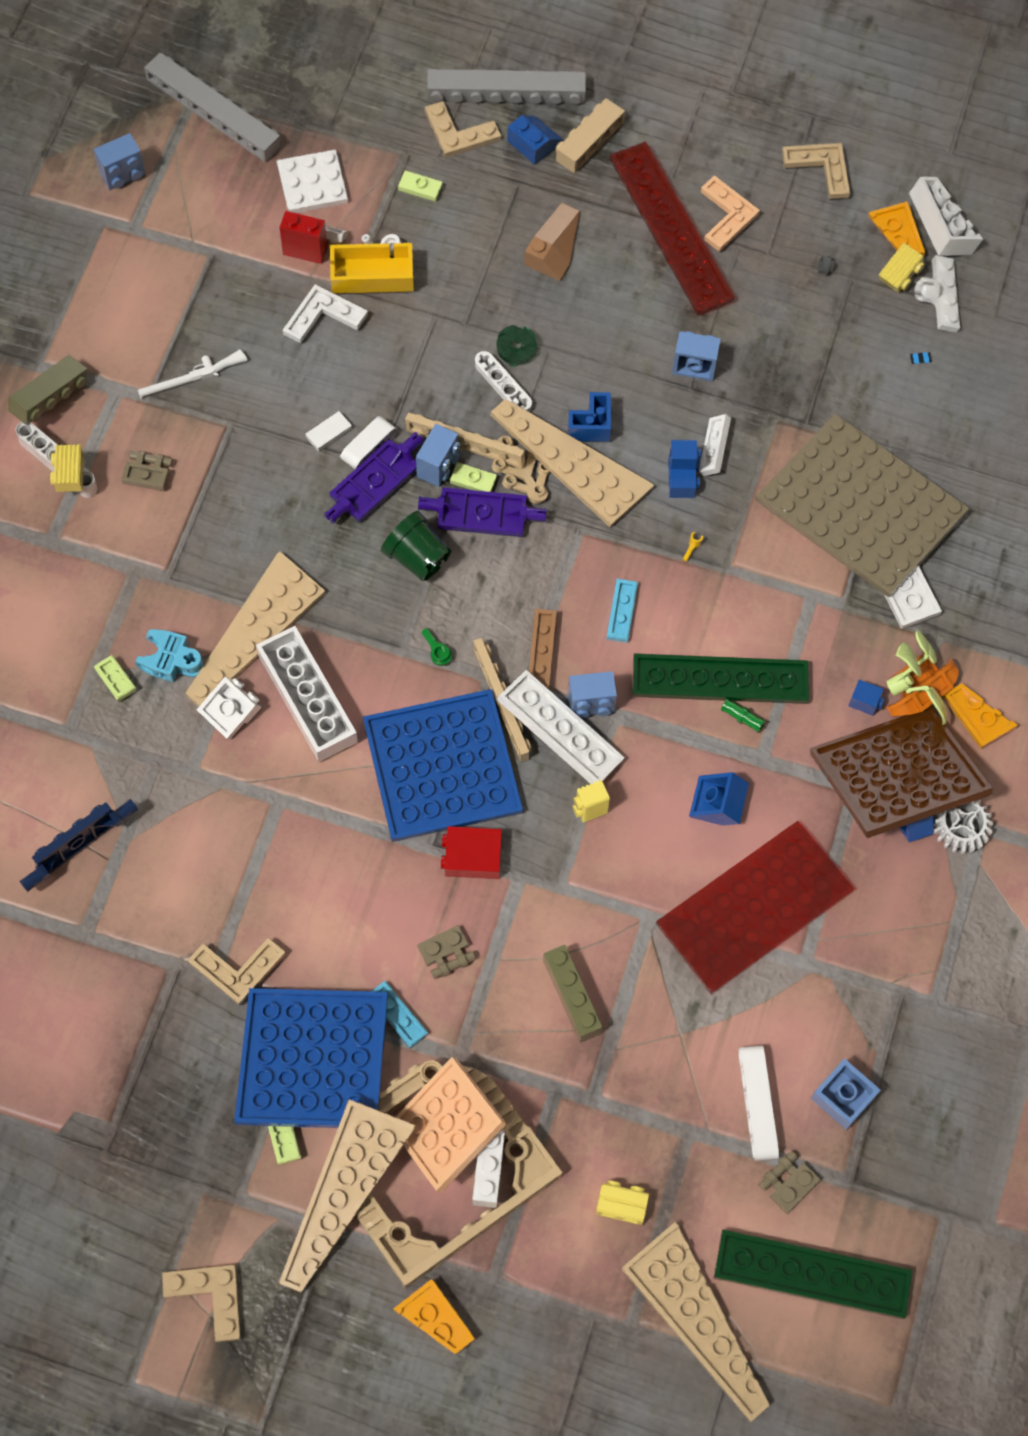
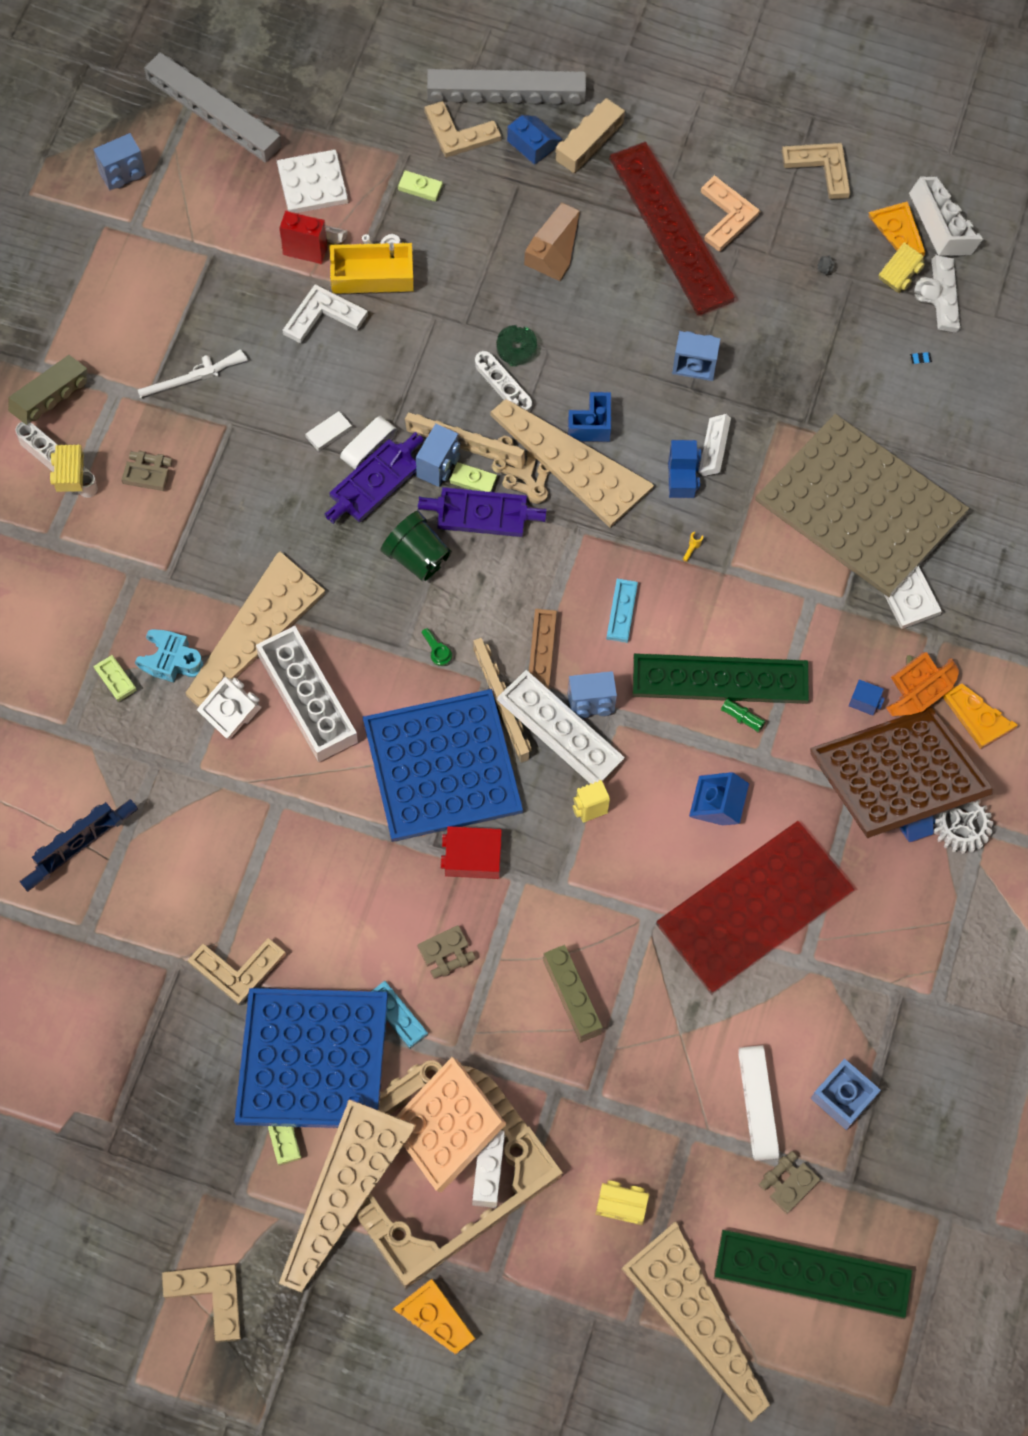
yellowish green plant [887,630,947,725] -> none

